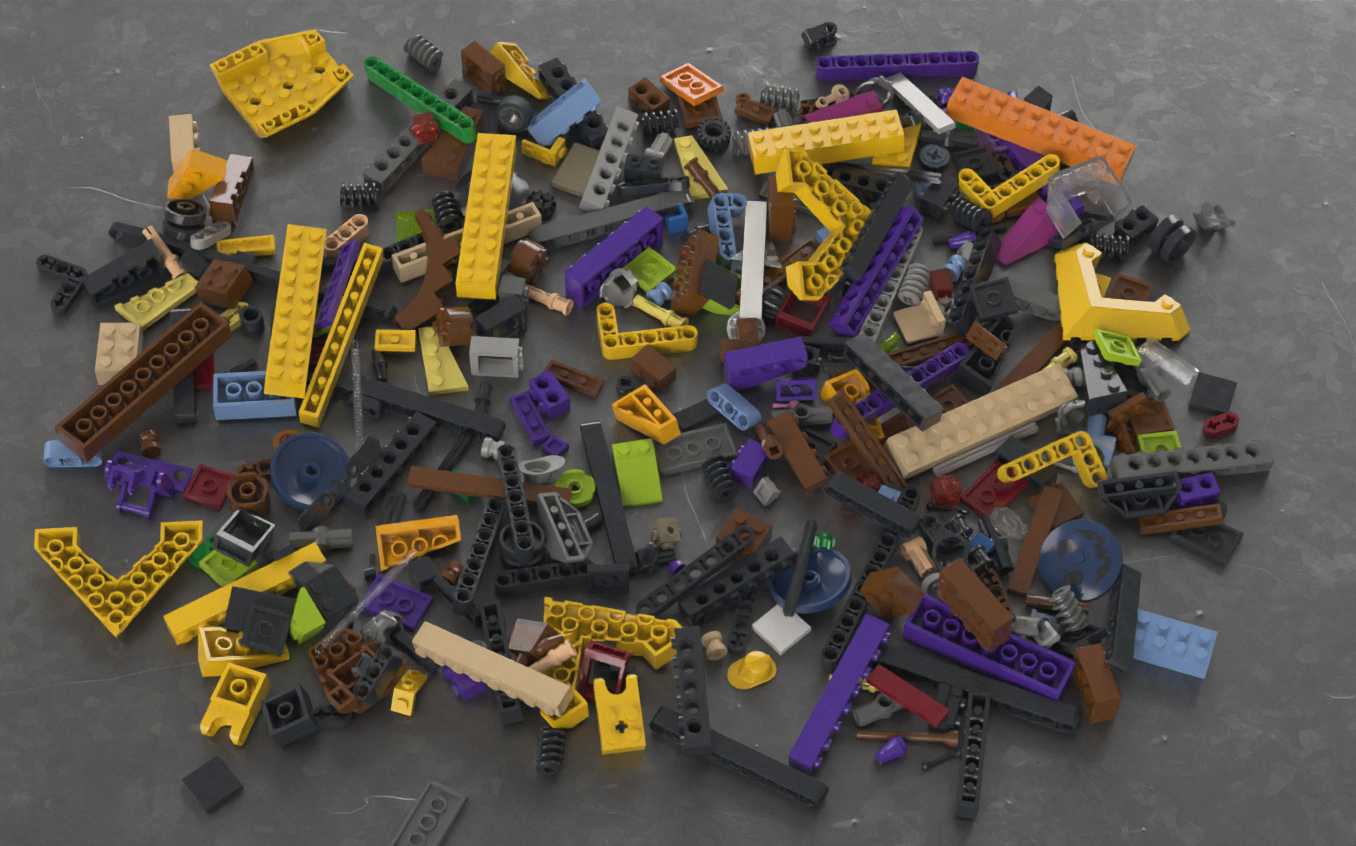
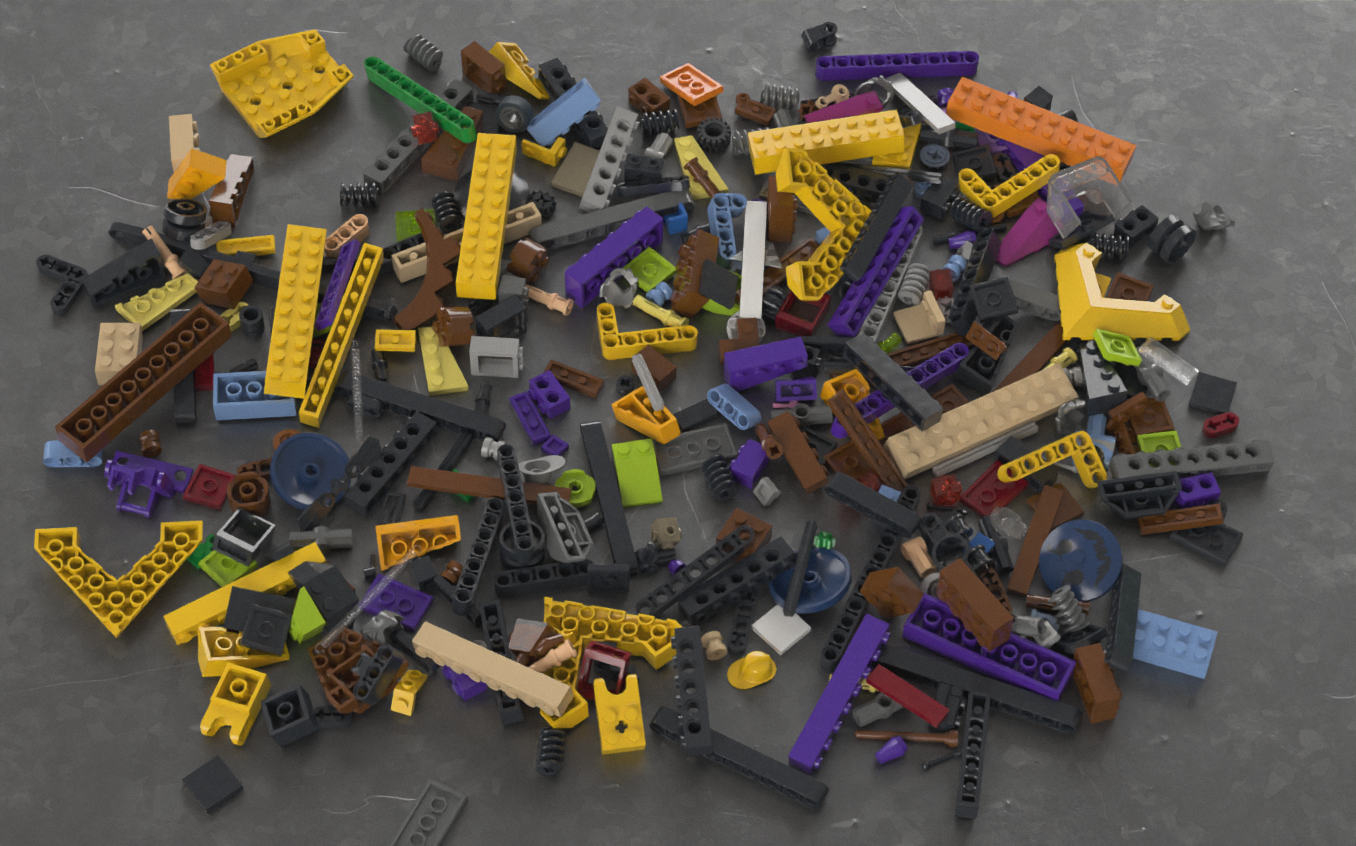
none -> light grey axle [632,354,664,411]

